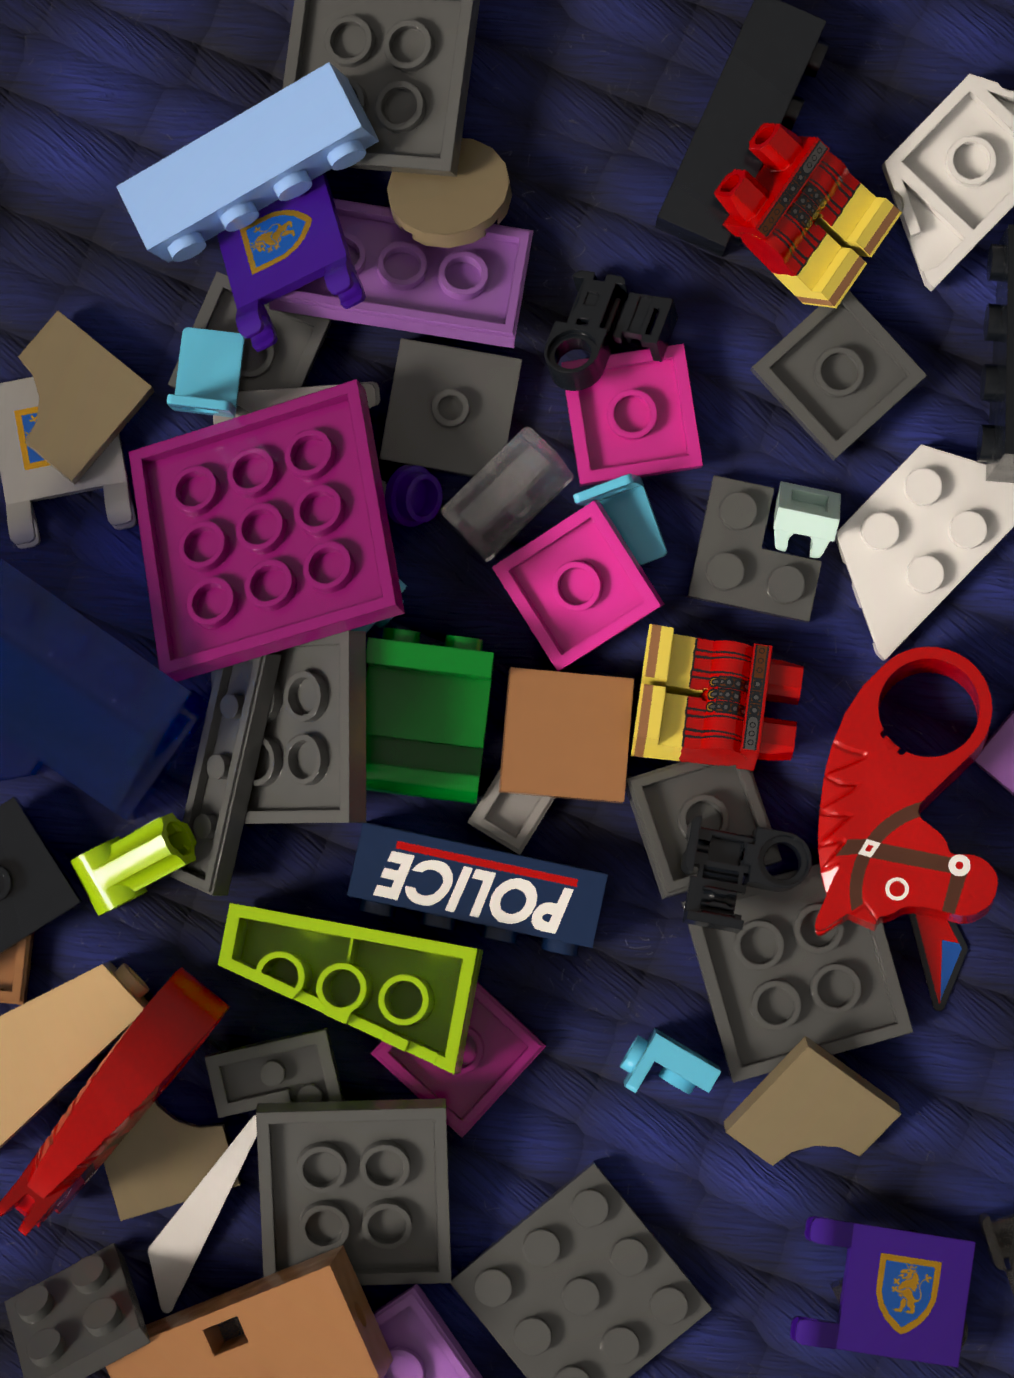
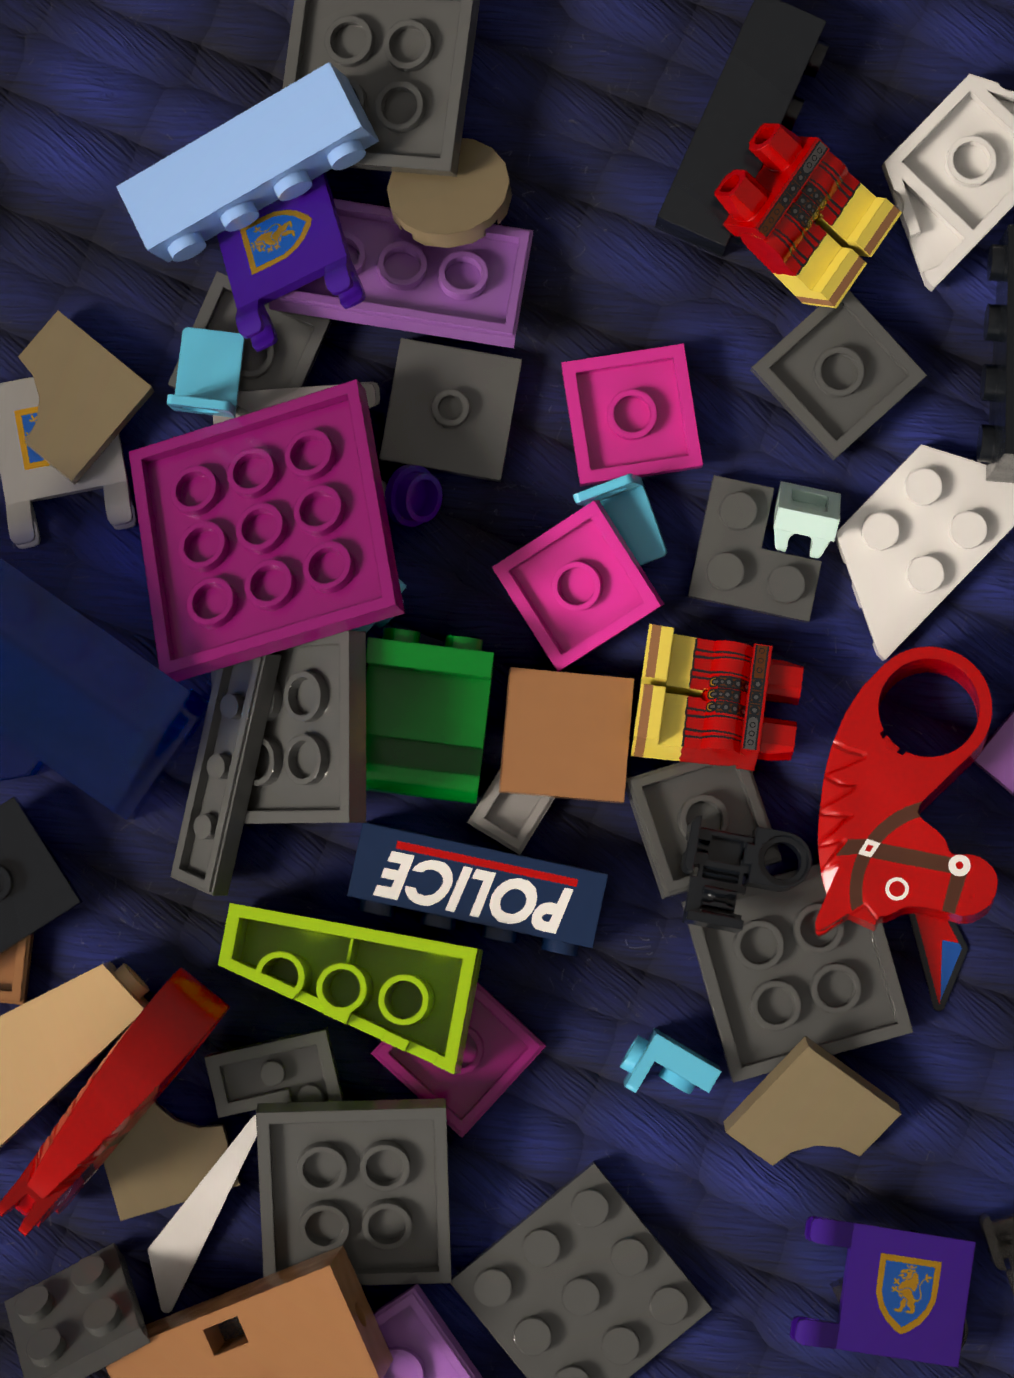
lime piece [70,813,197,917] -> none
clear slope [441,427,574,562] -> none
black piece [544,270,678,391] -> none

